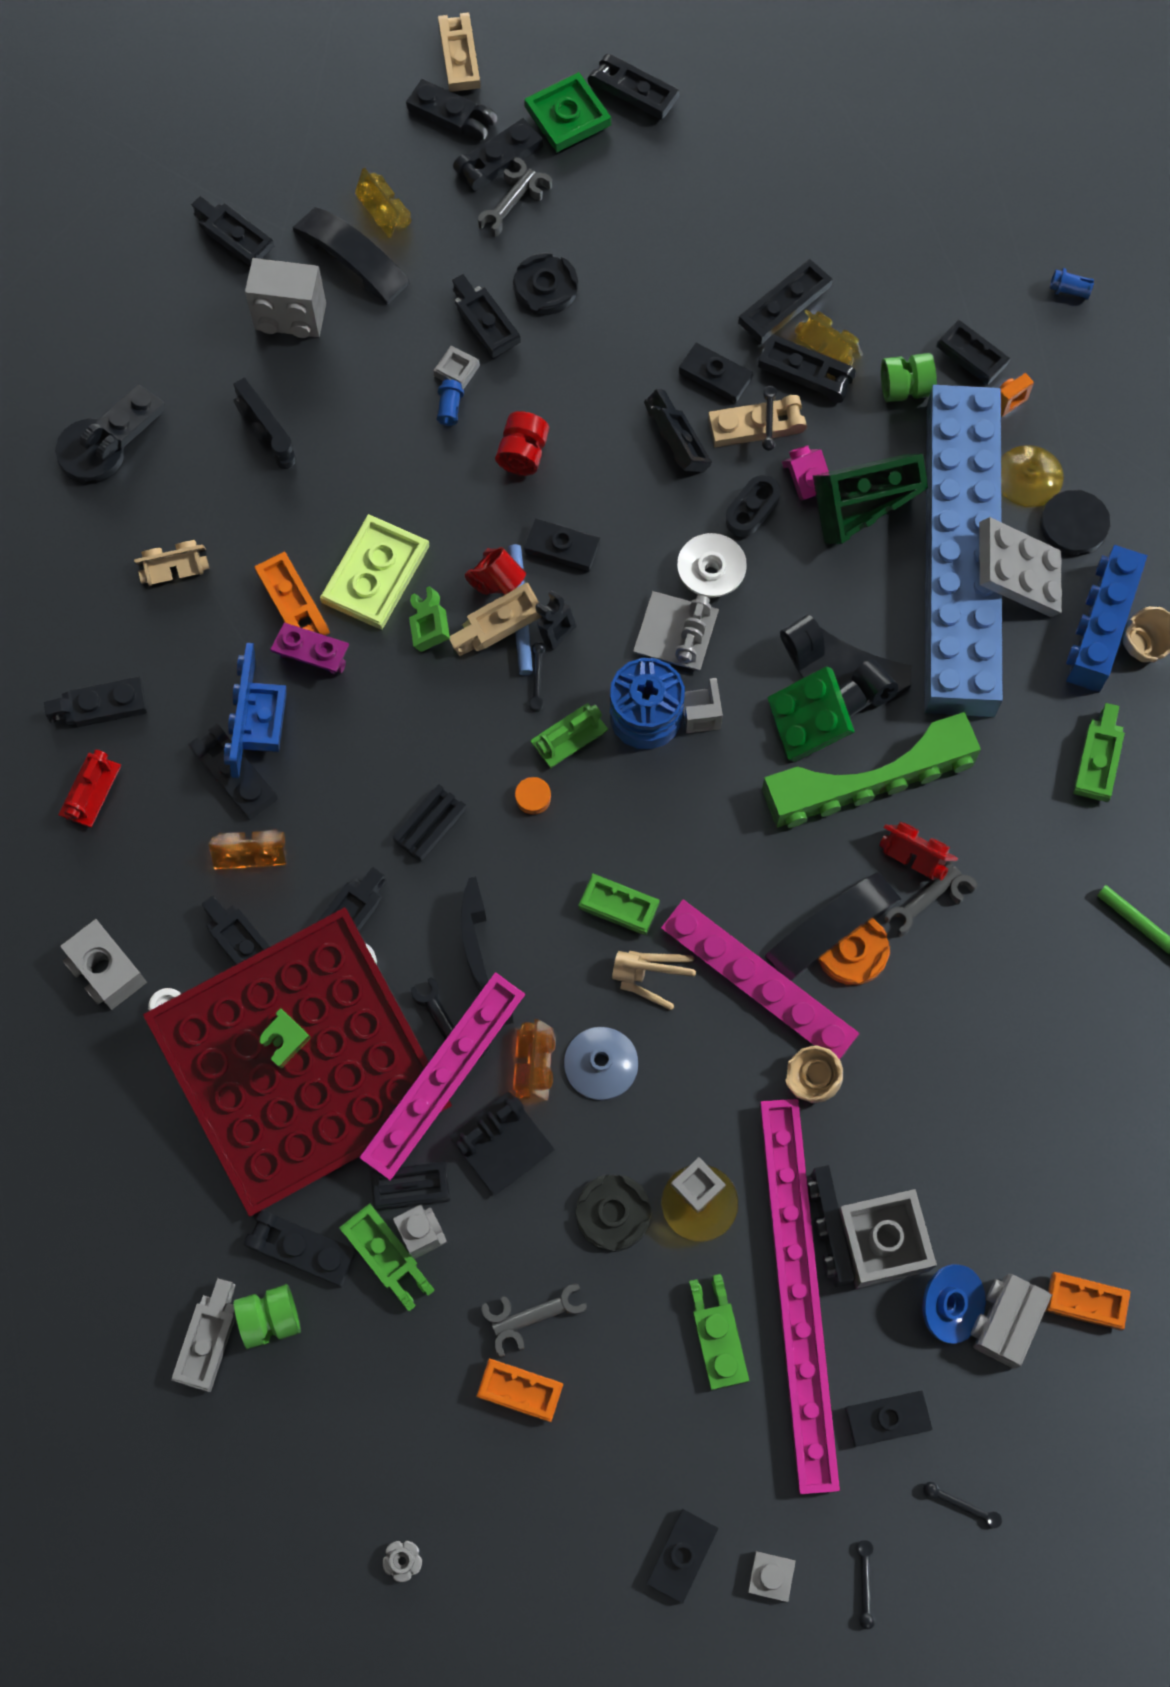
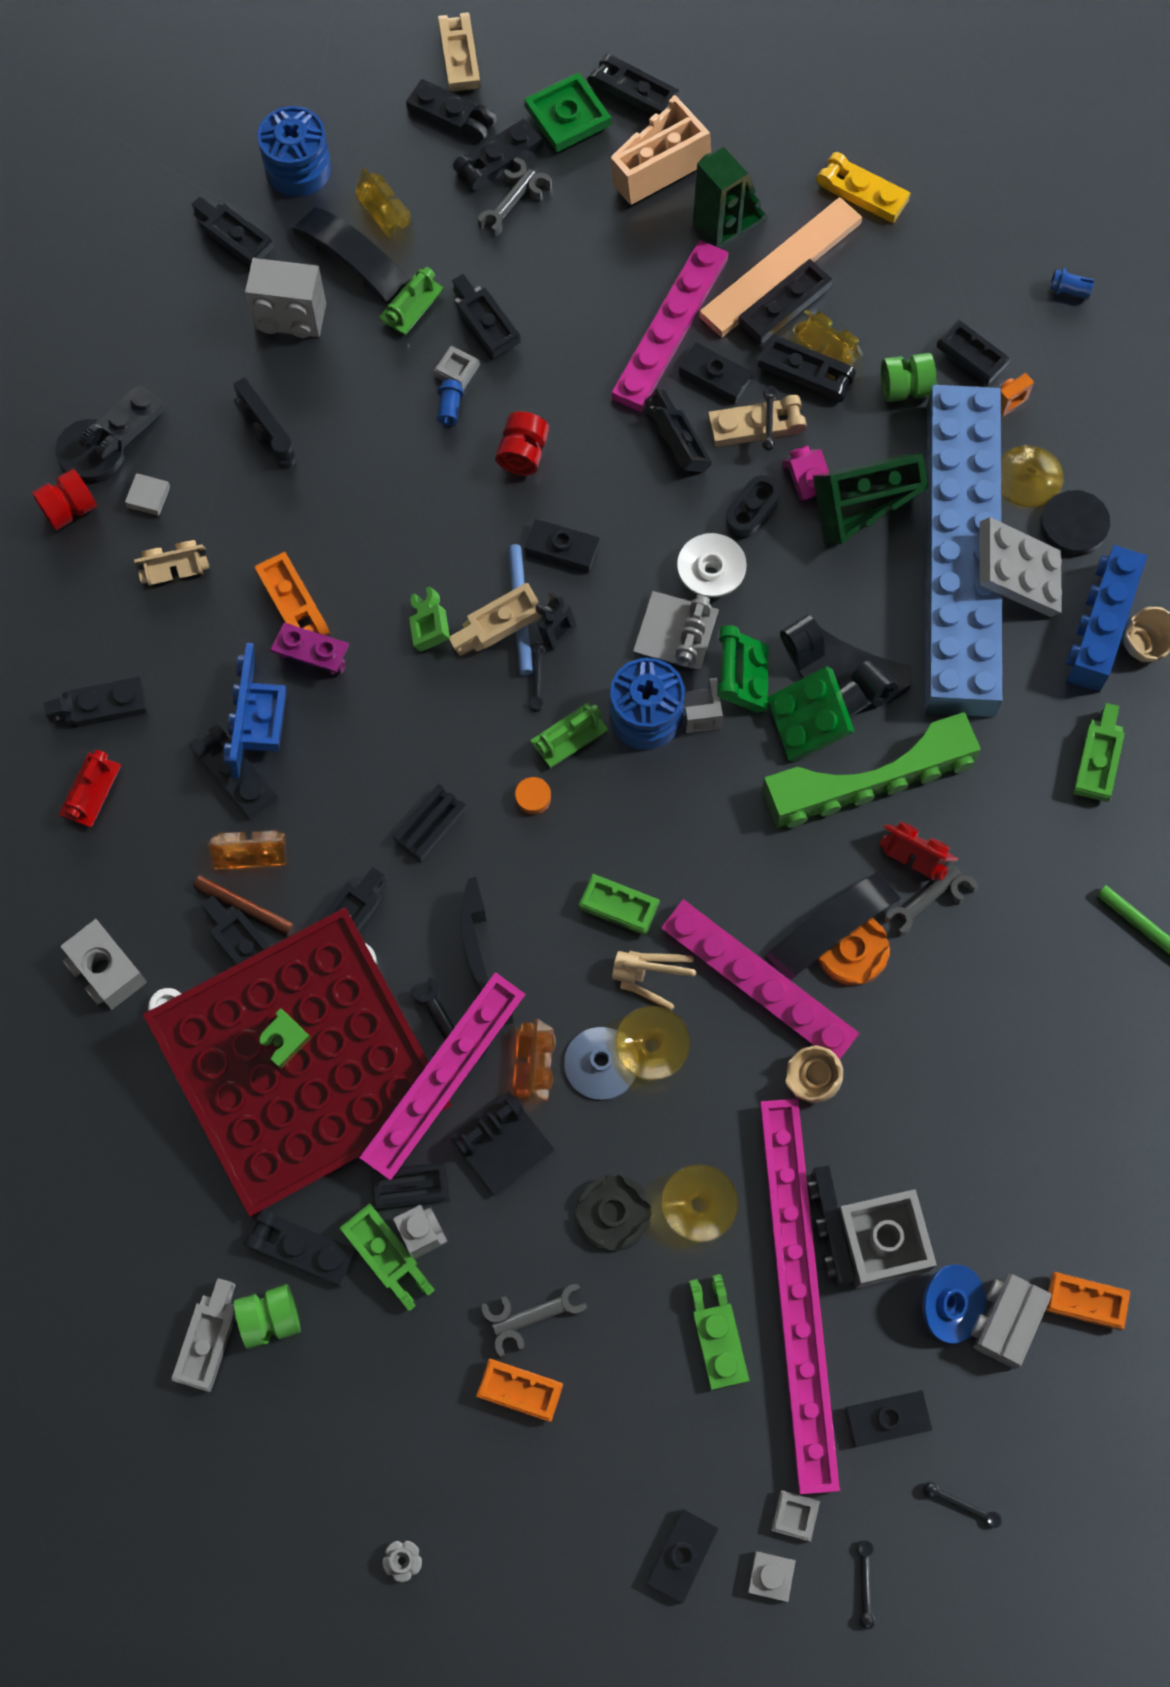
yellowish green tile [320,514,429,630] -> none
red piece [465,547,526,595] -> none
black tile [513,253,578,315] -> none
light grey plate [671,1157,726,1213] -> none
none -> red wheel [32,468,97,531]
none -> light grey tile [125,473,170,516]
none -> copper bar [193,875,295,937]
none -> blue wheel [257,106,332,197]
none -> bright green hinge [378,267,444,335]
none -> light nougat wedge [610,95,711,205]
none -> dark pink plate [612,240,729,412]
none -> clear yellow dish [615,1006,690,1080]
none -> dark green wedge [693,147,767,248]
none -> light nougat tile [699,197,862,338]
none -> green plate [717,625,769,713]
none -> light grey tile [771,1490,820,1542]
none -> yellow plate [816,152,911,224]

